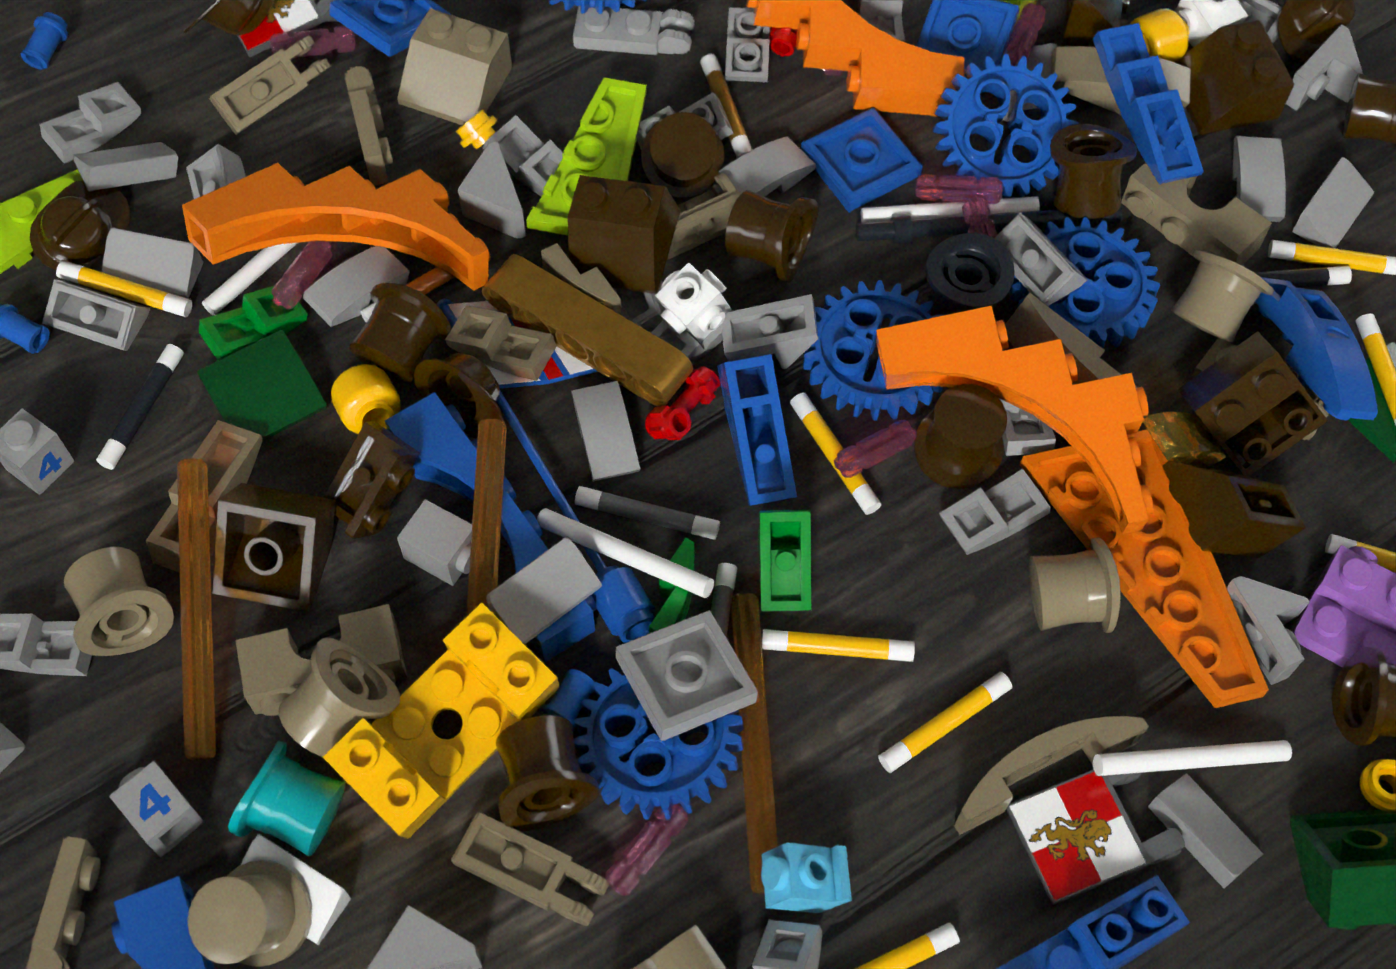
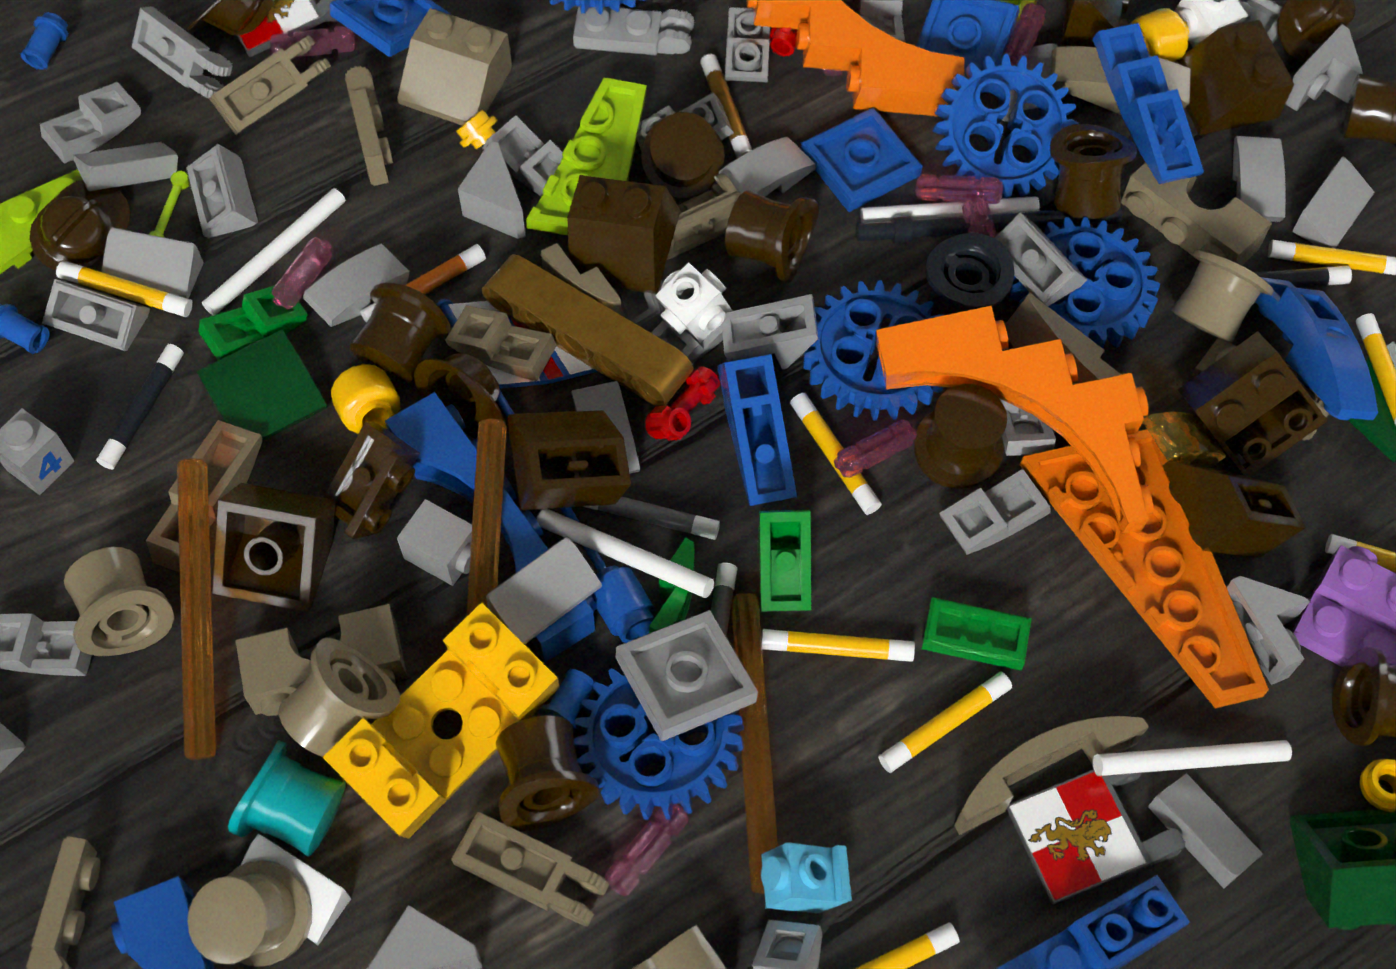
light grey brick [109,761,204,857] -> none
orange arch [182,163,490,291] -> none
dark tan piece [1029,537,1121,633] -> none
none -> light grey hinge [132,7,233,98]
none -> lime hinge [148,171,190,238]
none -> dark brown slope [507,410,631,510]
none -> green plate [921,597,1032,671]

